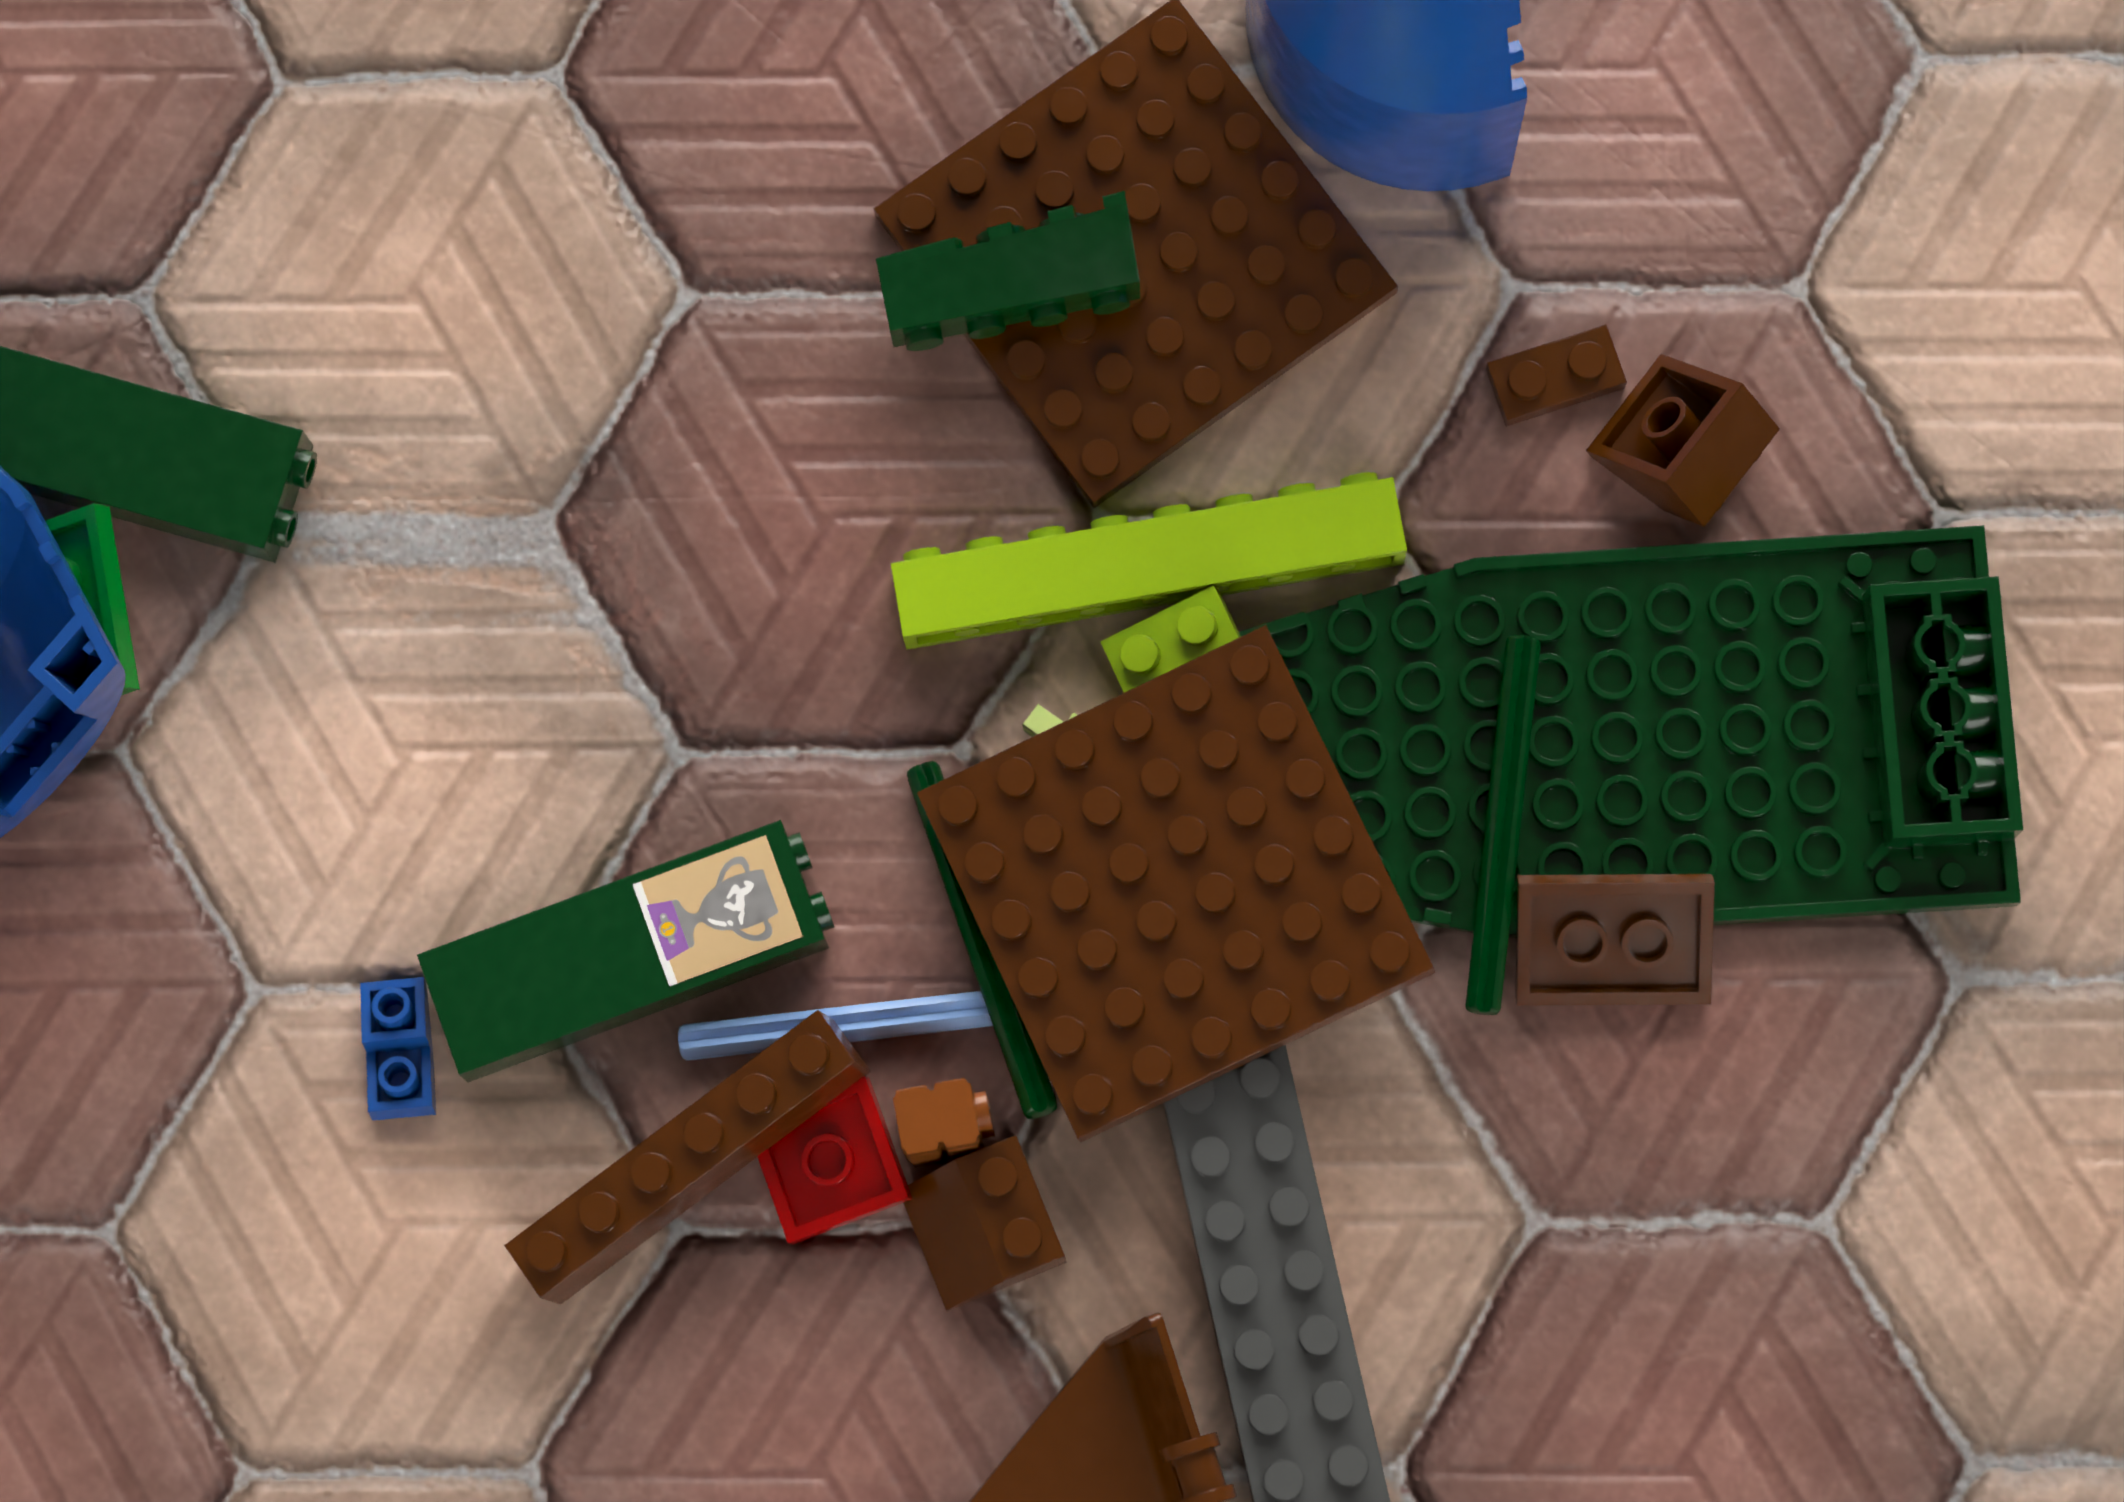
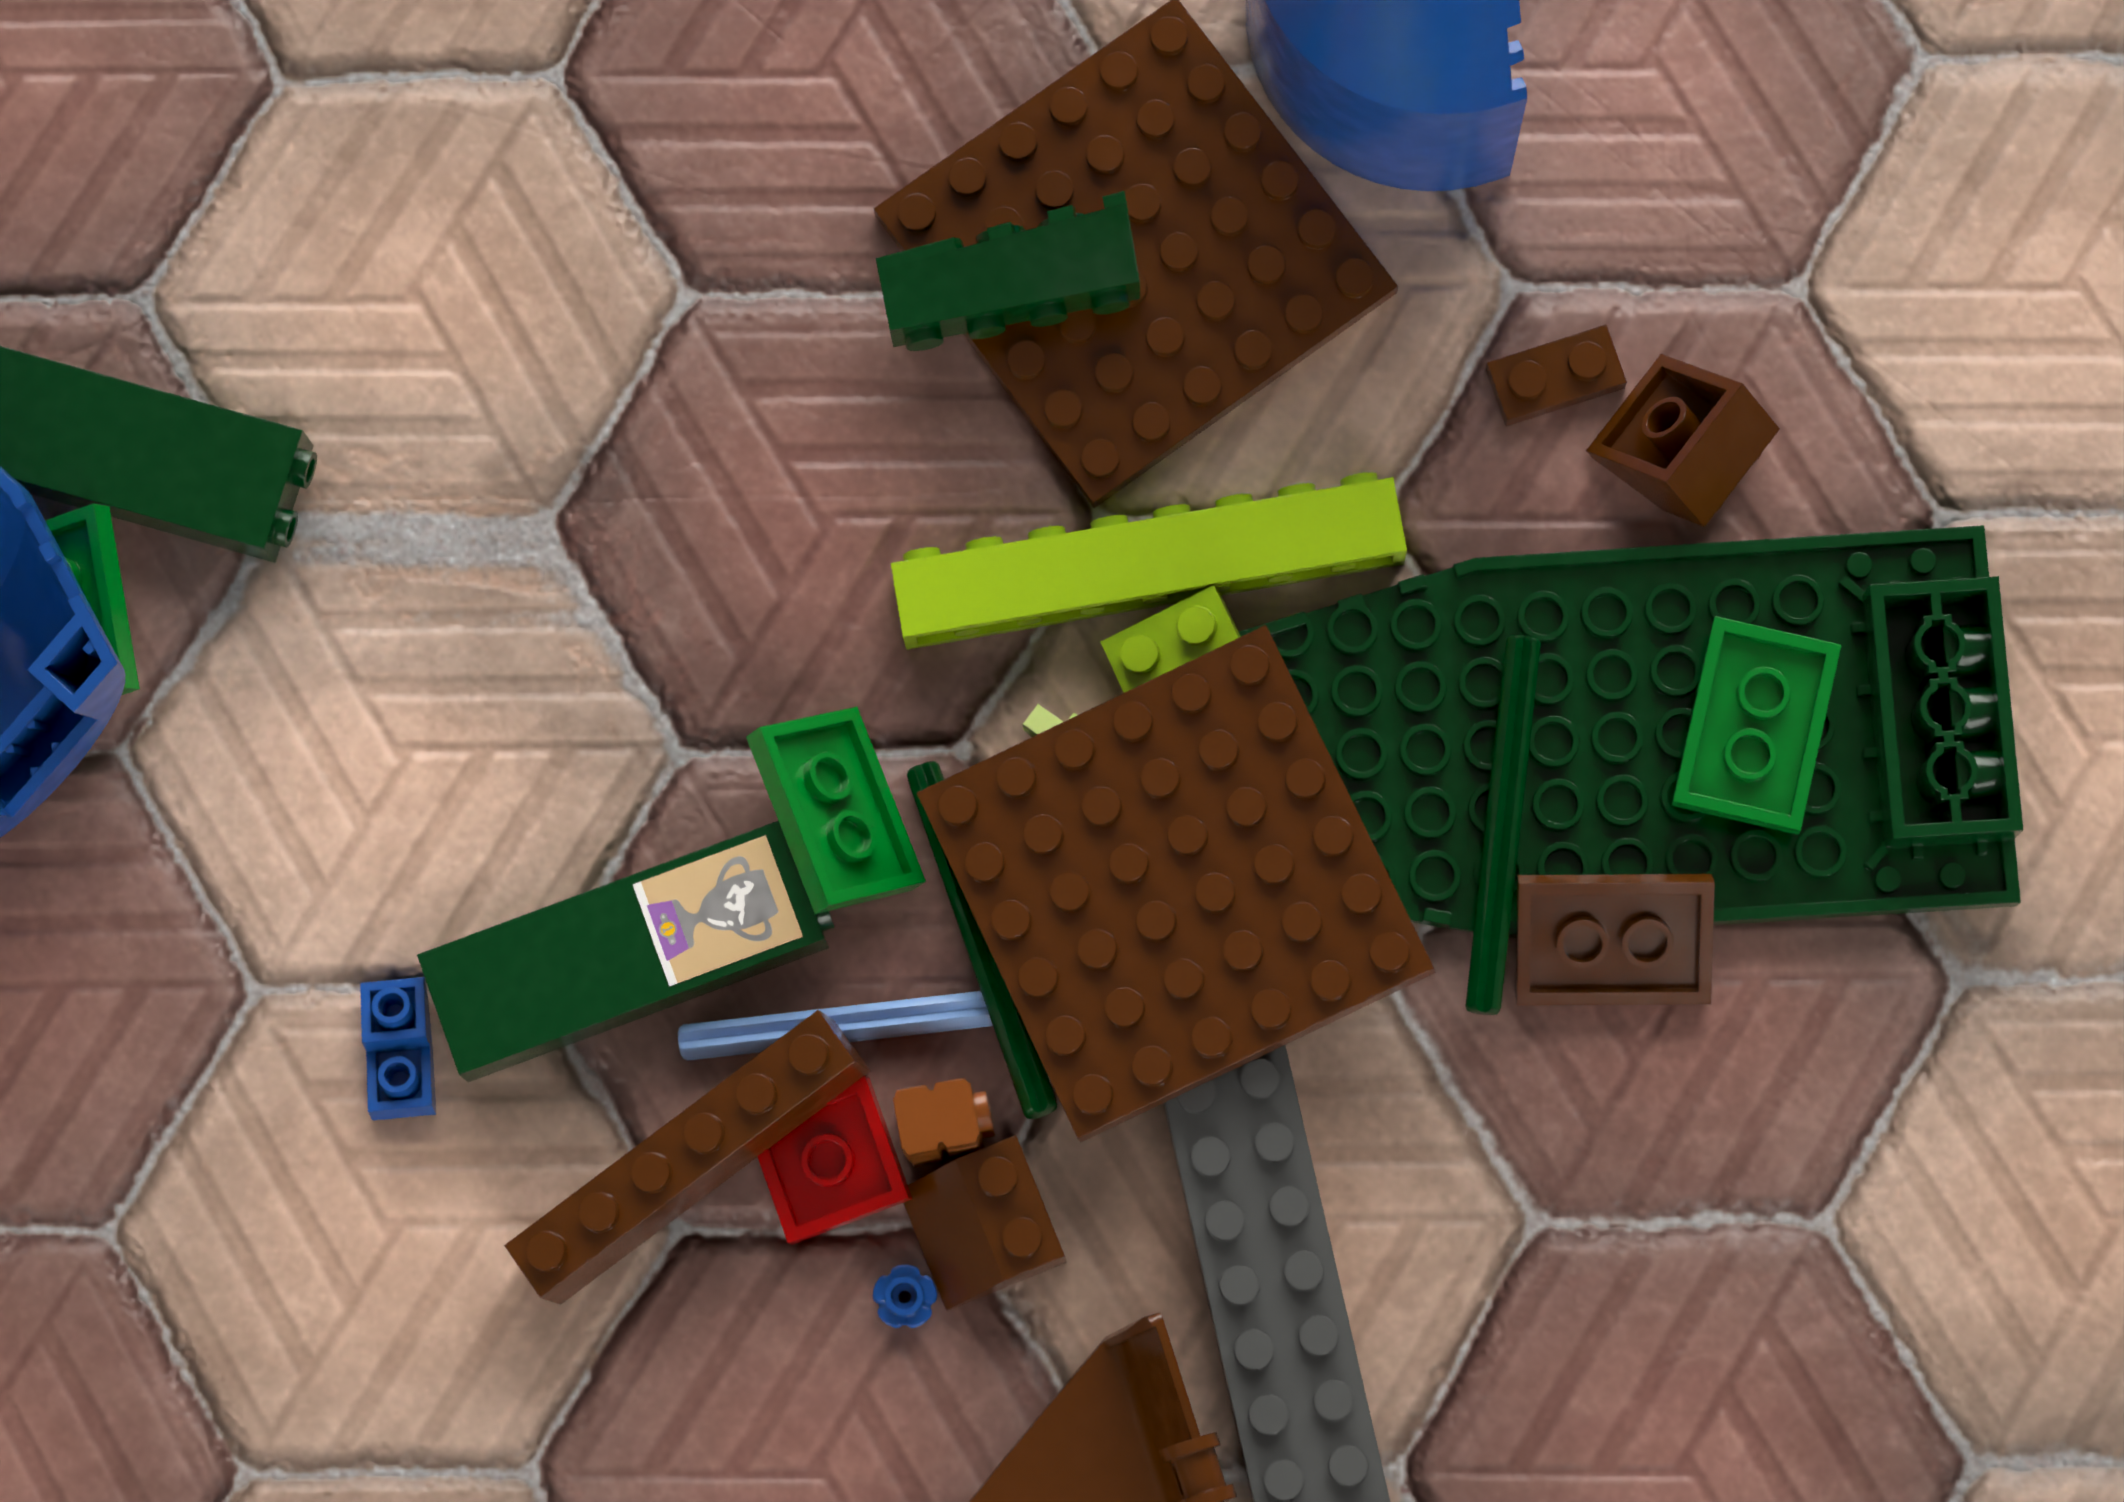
none -> green plate [746,707,926,914]
none -> blue plate [873,1264,937,1328]
none -> green plate [1671,616,1841,835]

